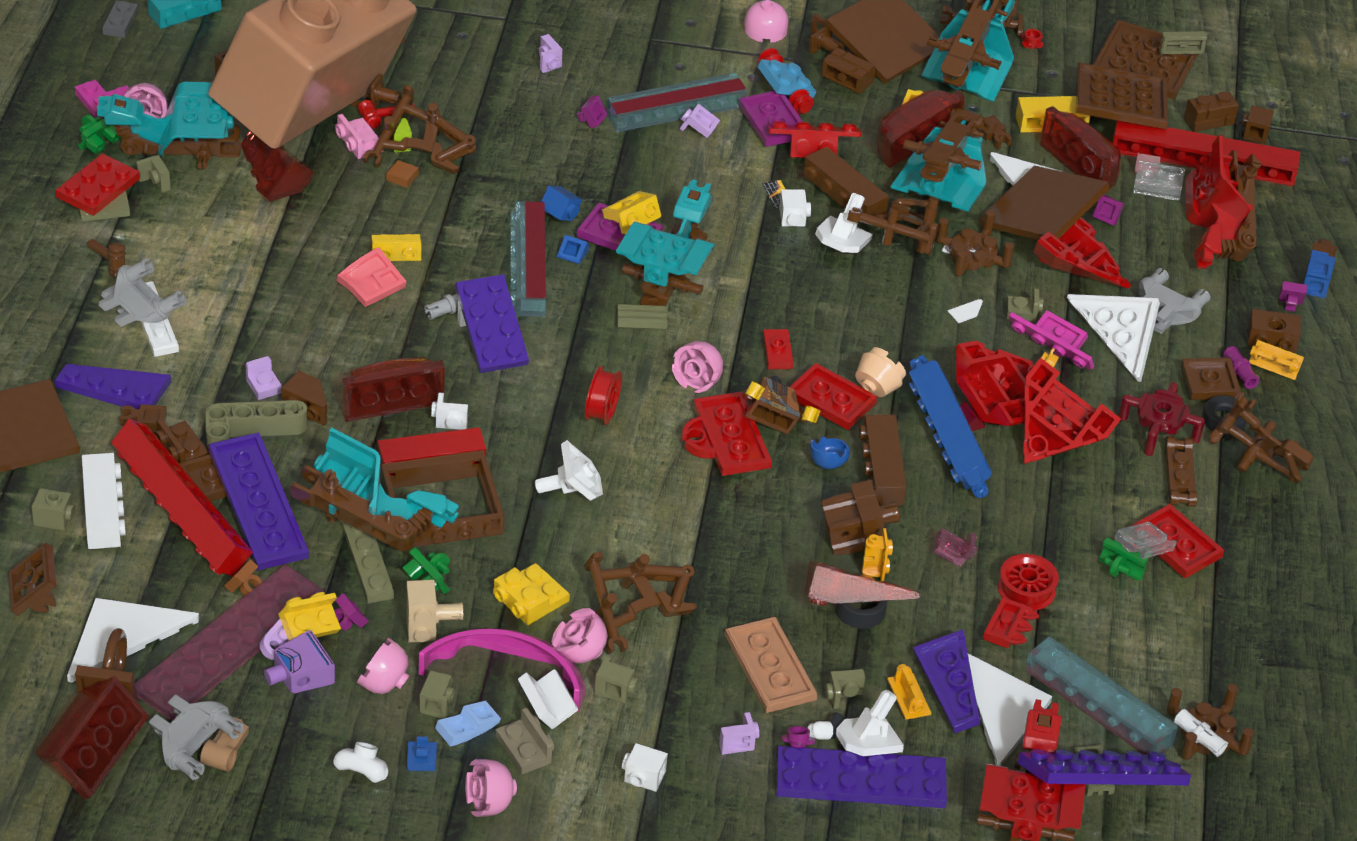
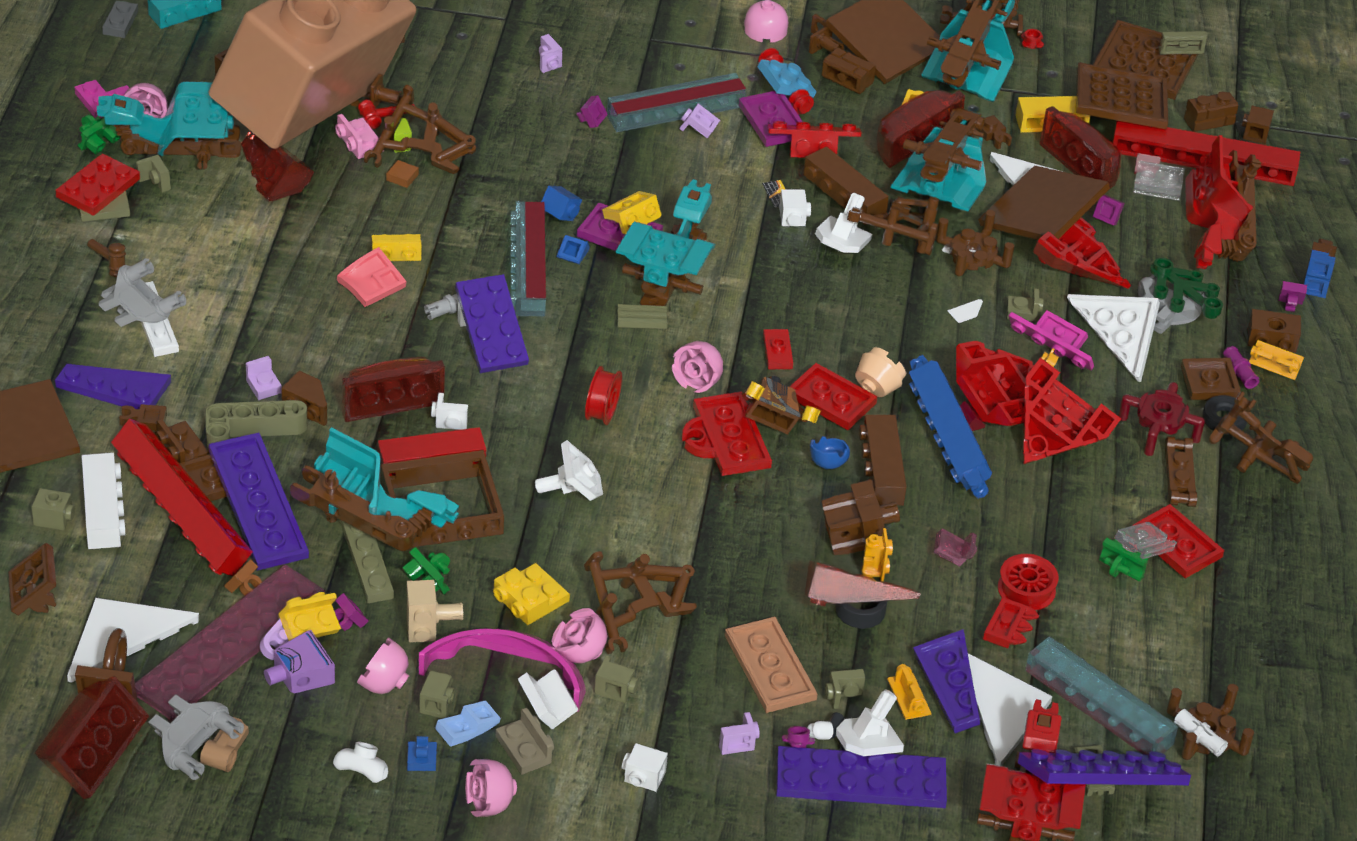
none -> dark green plant [1150,258,1223,319]

